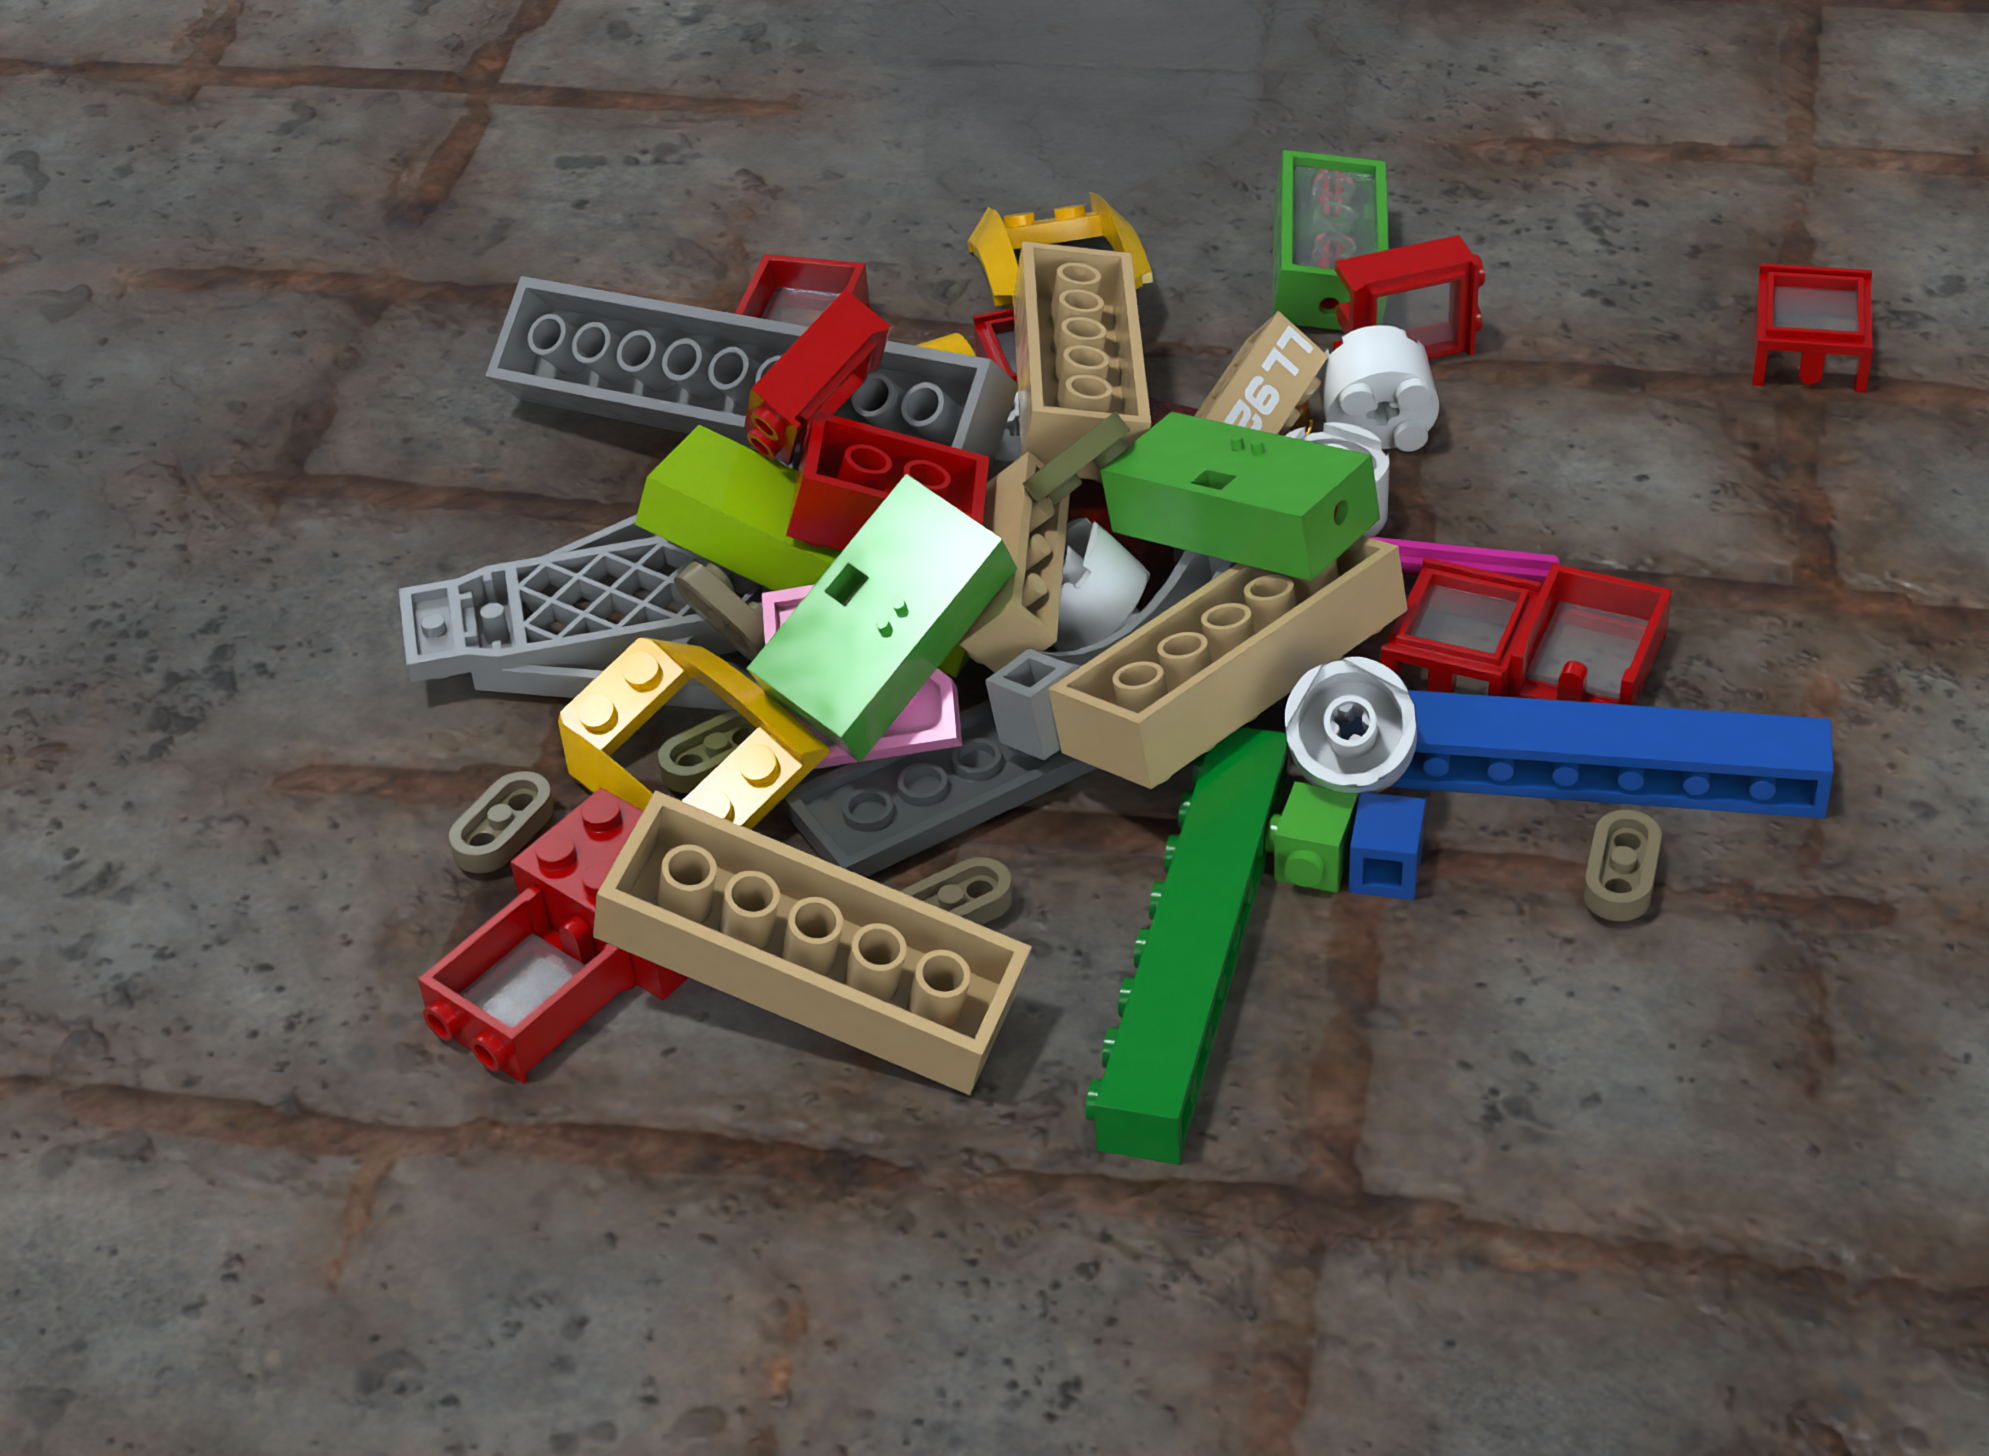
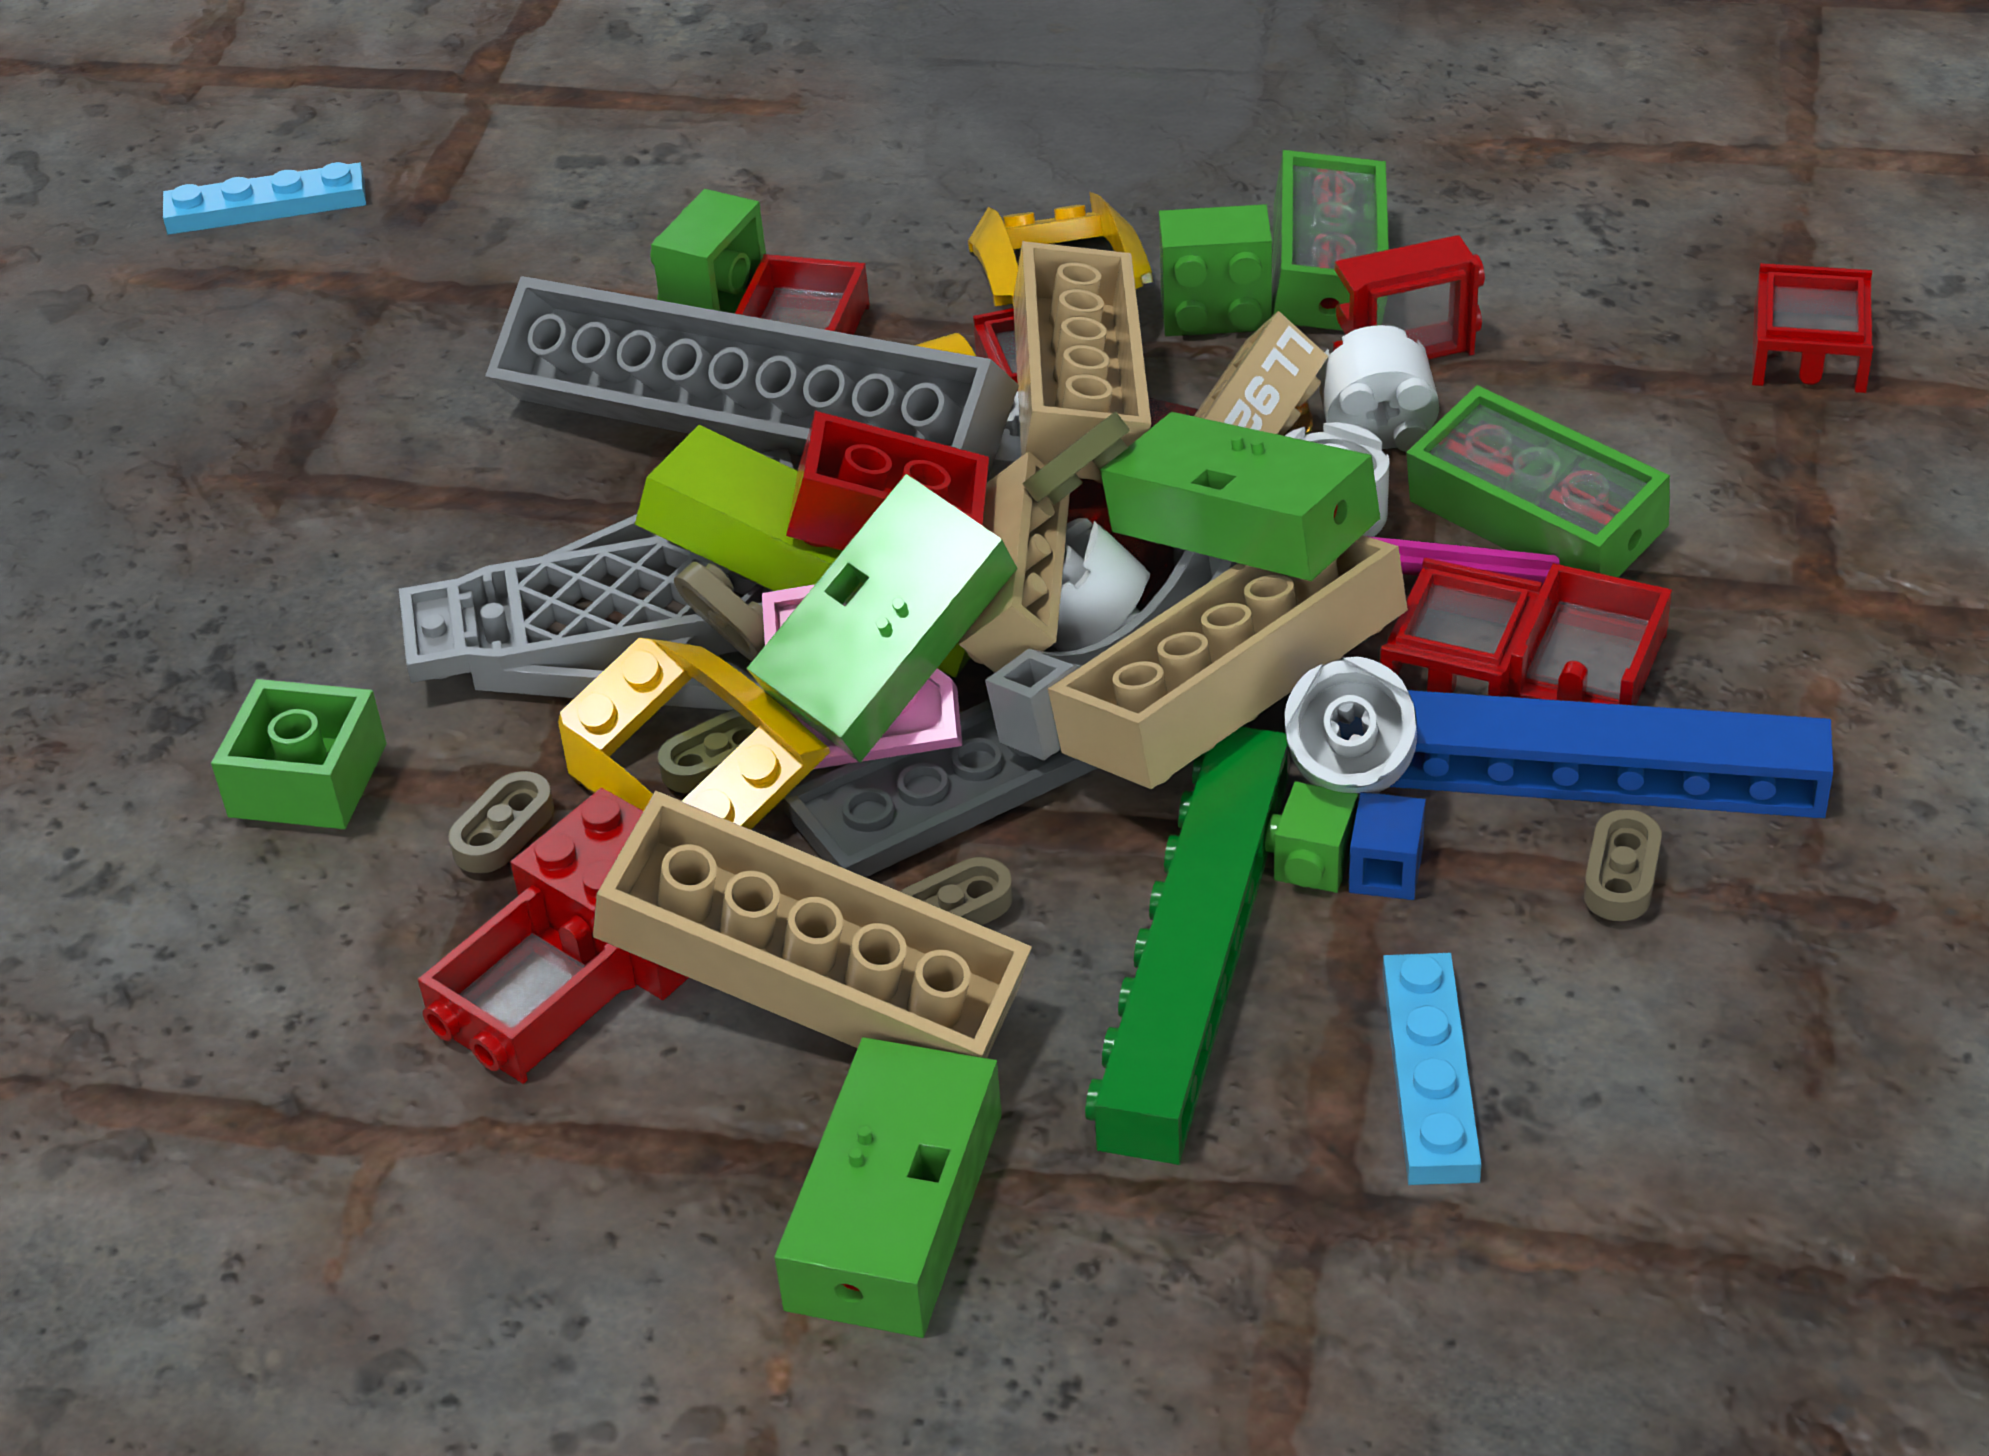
red window [744,288,891,466] -> none
none -> medium azure plate [163,162,366,235]
none -> bright green brick [211,679,387,829]
none -> bright green brick [650,189,766,314]
none -> bright green brick [774,1037,1002,1338]
none -> bright green brick [1159,204,1272,336]
none -> medium azure plate [1382,953,1481,1185]
none -> bright green brick [1406,385,1670,577]

